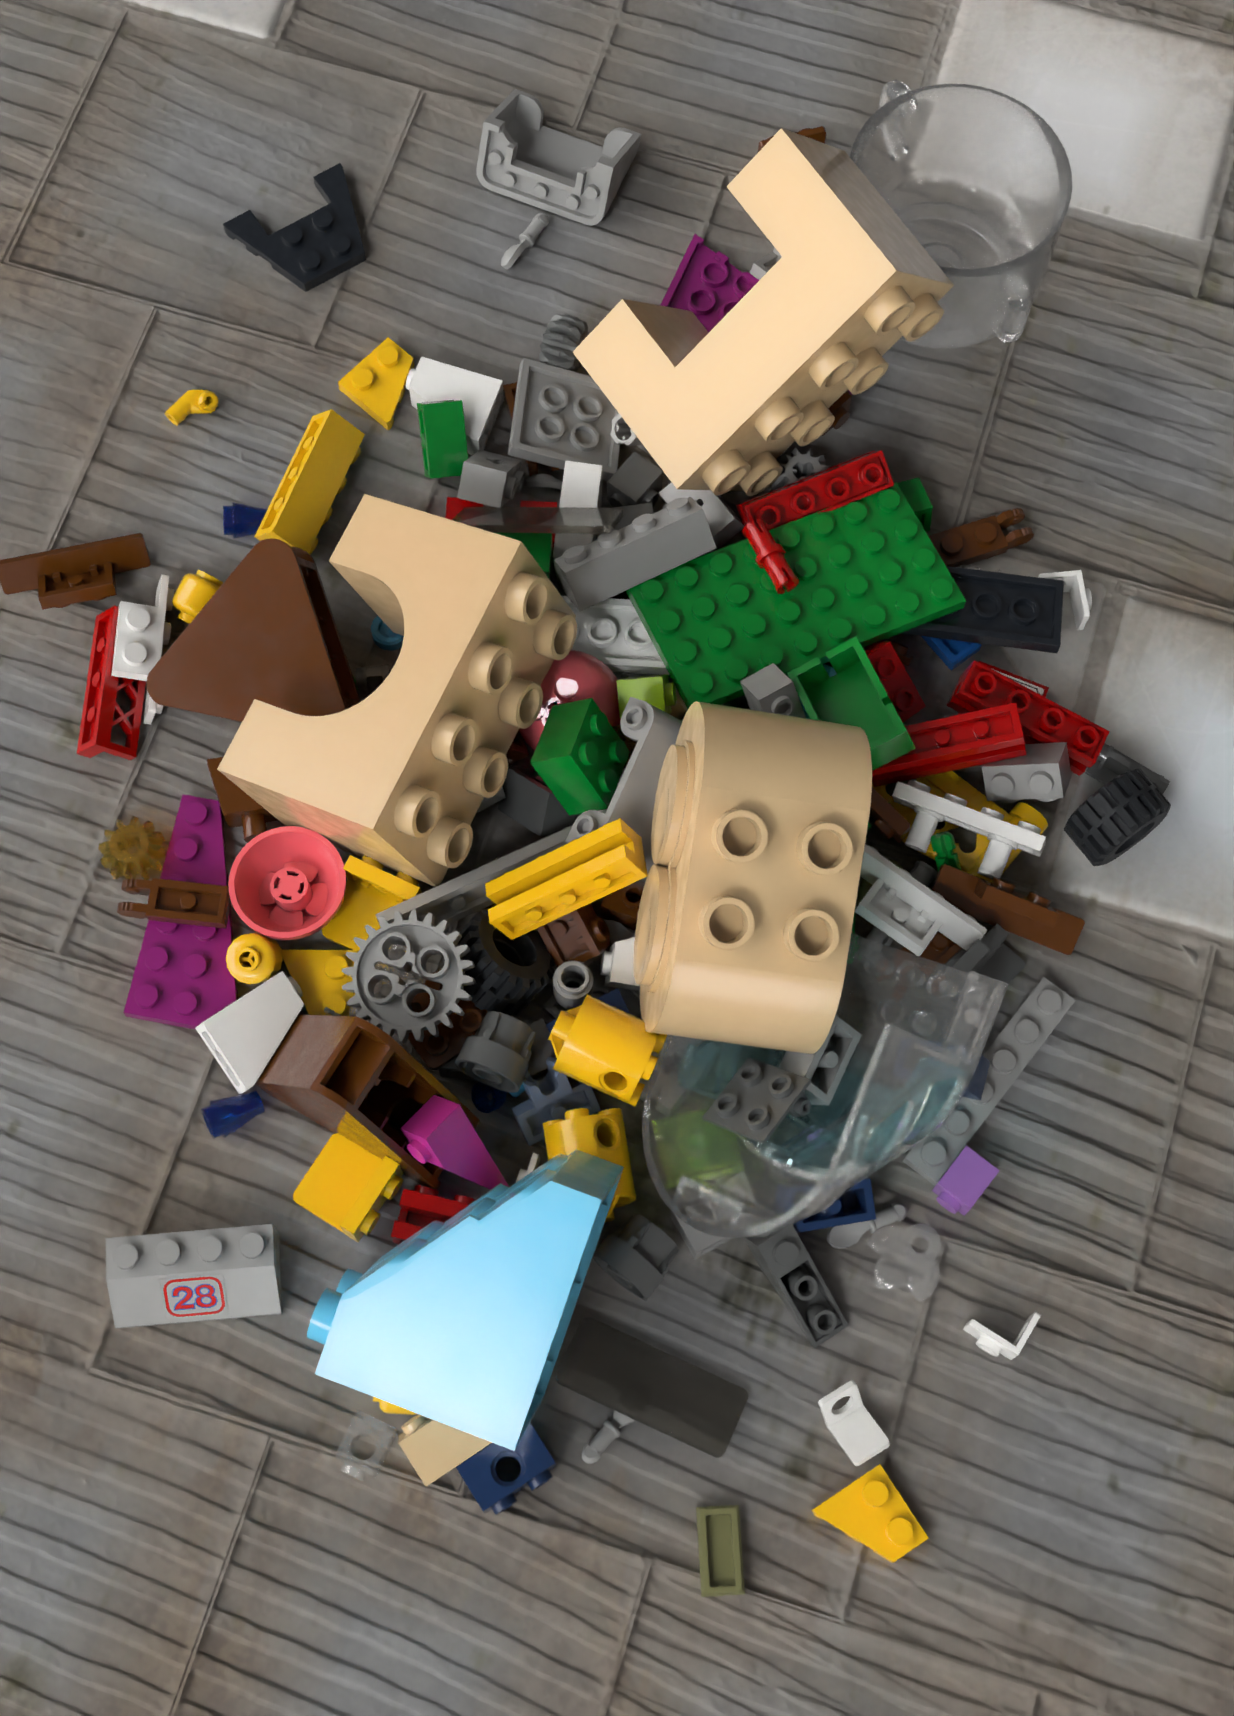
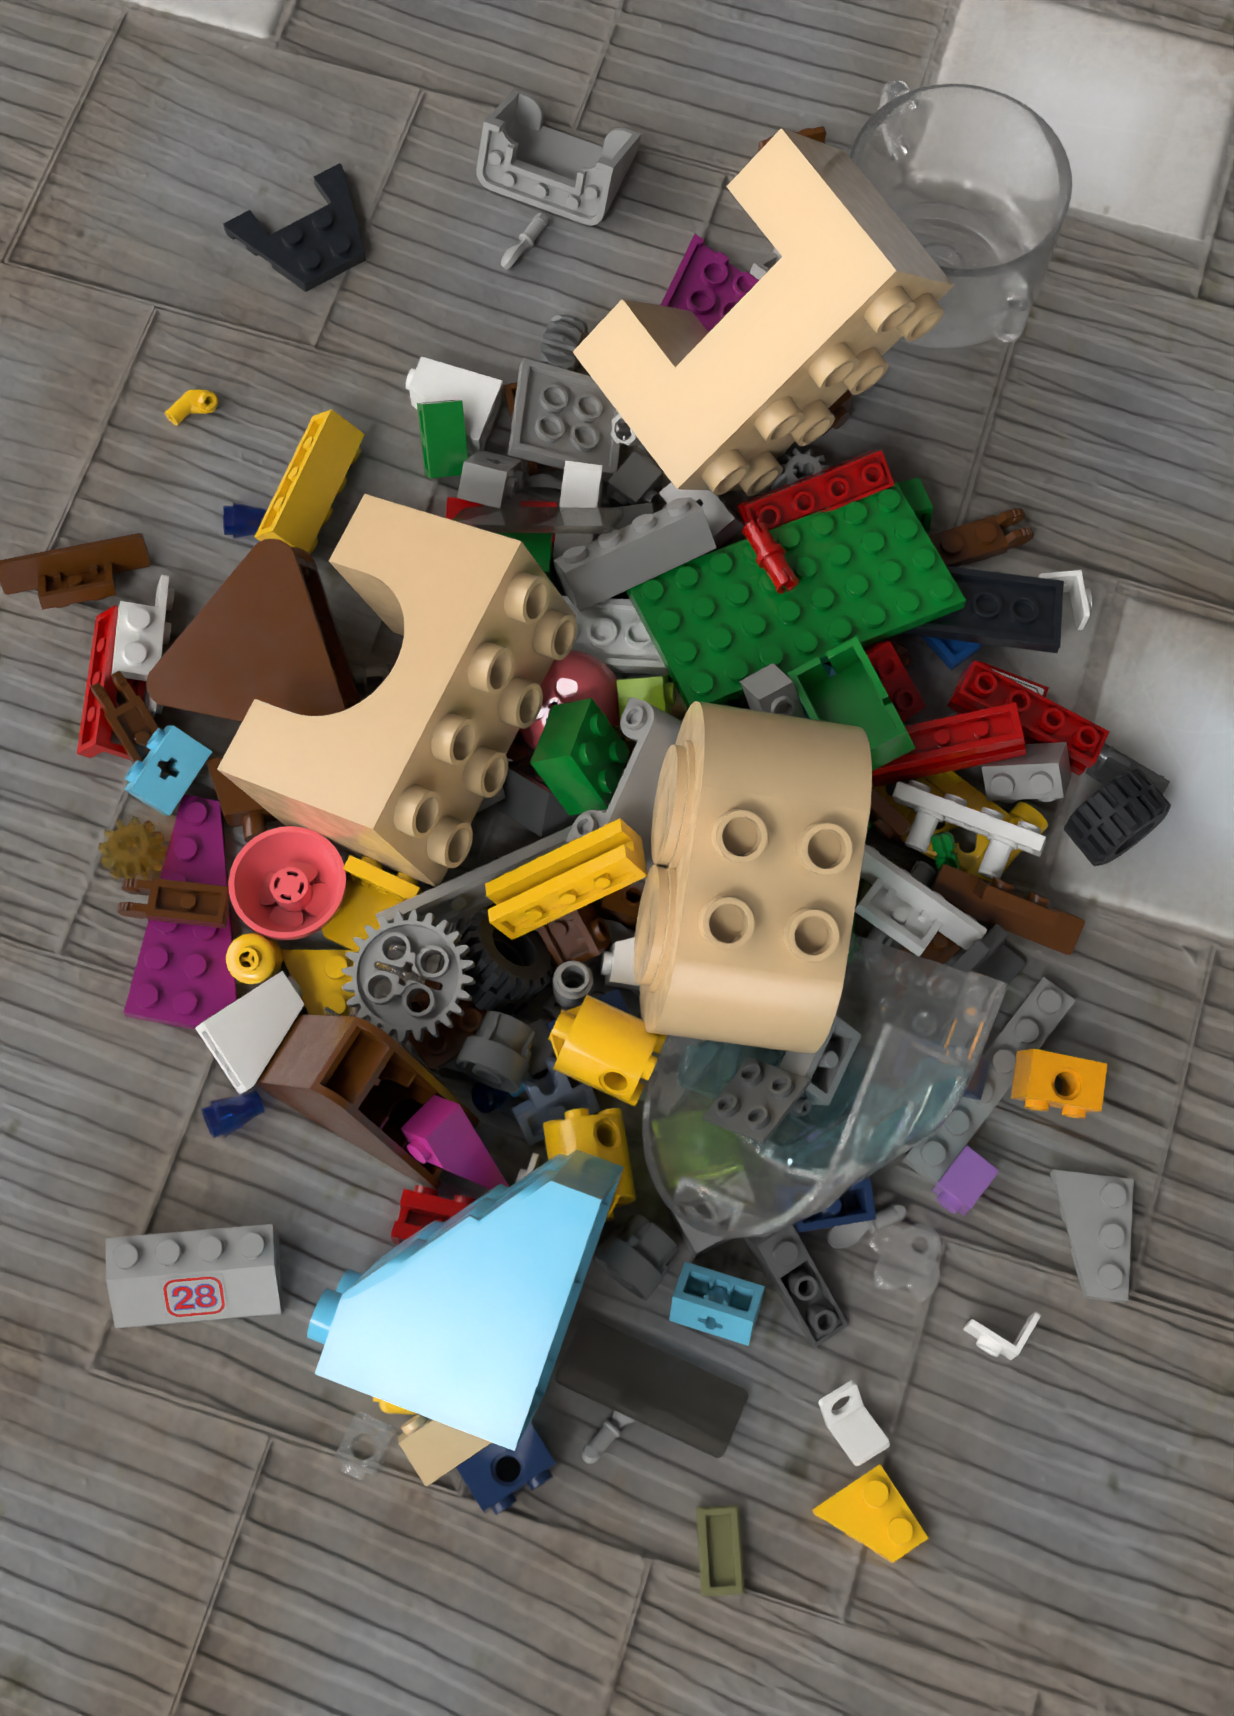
yellow head [172,570,223,624] -> none
yellow bracket [293,1133,403,1242] -> none
yellow wing [338,337,415,430] -> none
dark azure tile [371,616,404,651] -> none
none -> reddish brown hinge [90,671,170,772]
none -> medium azure brick [124,725,212,816]
none -> medium azure brick [669,1262,765,1346]
none -> light orange brick [1011,1048,1108,1119]
none -> light grey wing [1050,1169,1134,1303]

